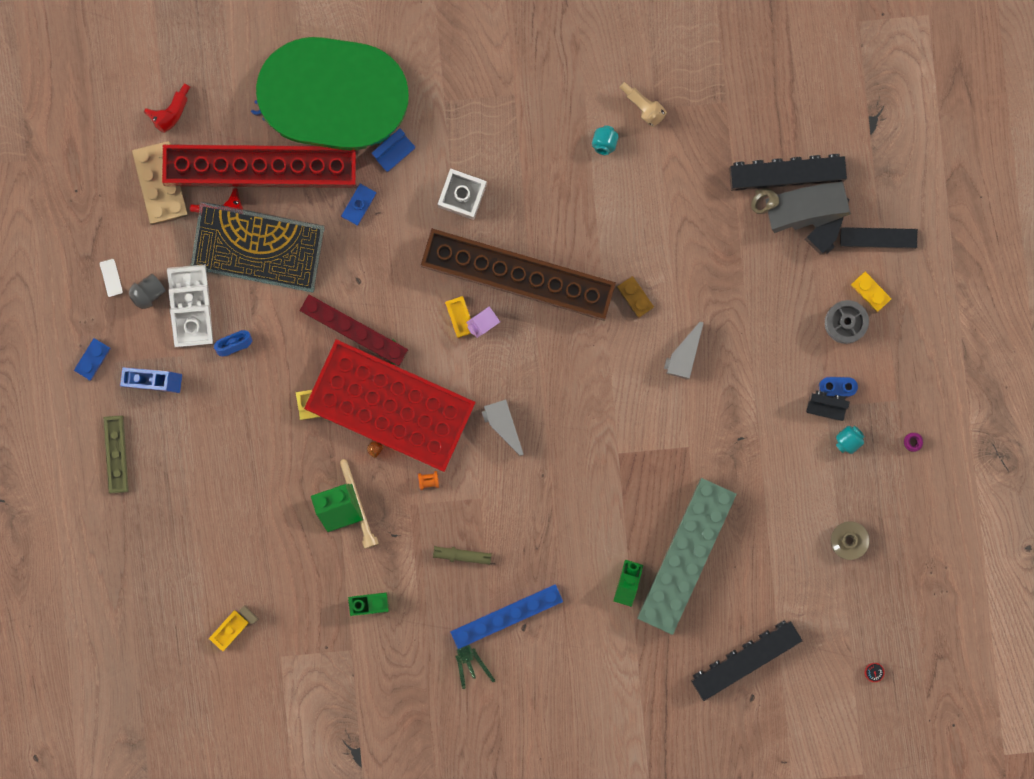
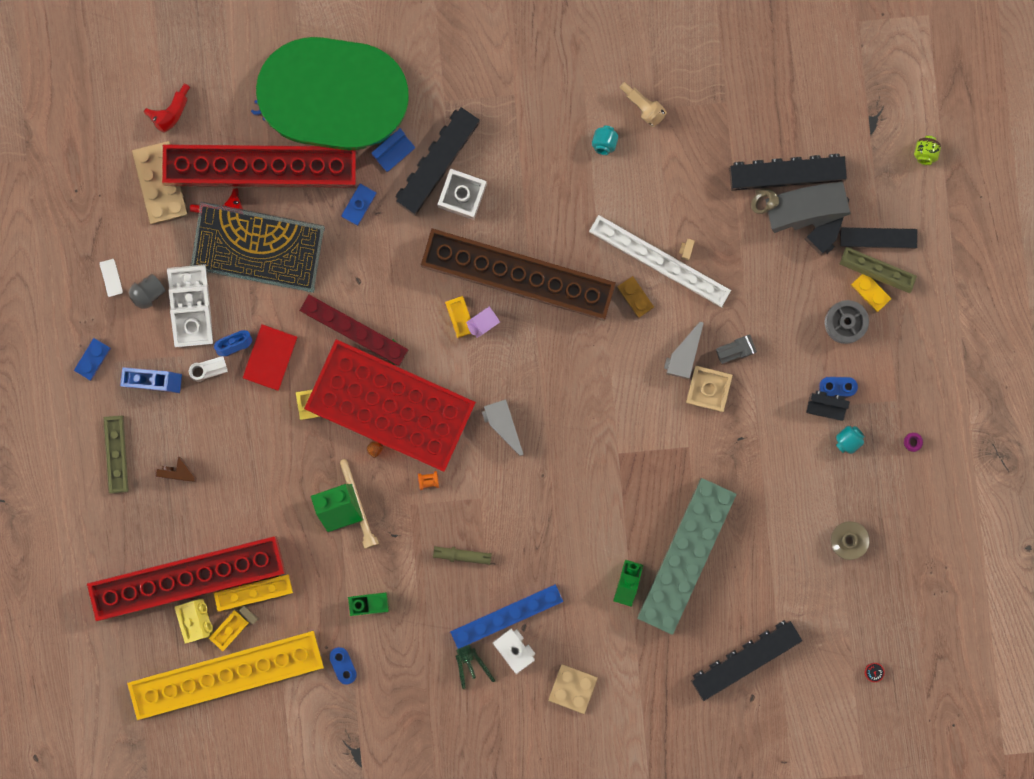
none -> red brick [87,536,286,621]
none -> yellow plate [127,631,324,720]
none -> reddish brown slope [156,456,197,482]
none -> light yellow bracket [175,598,213,644]
none -> white piece [189,356,228,382]
none -> yellow plate [213,574,293,612]
none -> red tile [242,324,298,391]
none -> blue plate [329,647,357,685]
none -> black brick [395,107,480,216]
none -> white brick [493,628,535,674]
none -> tan plate [548,664,598,714]
none -> white tile [589,215,731,307]
none -> tan plate [679,239,695,261]
none -> tan plate [686,366,733,412]
none -> dark grey piece [716,334,757,364]
none -> olive tile [839,247,917,293]
none -> lime head [914,136,941,165]

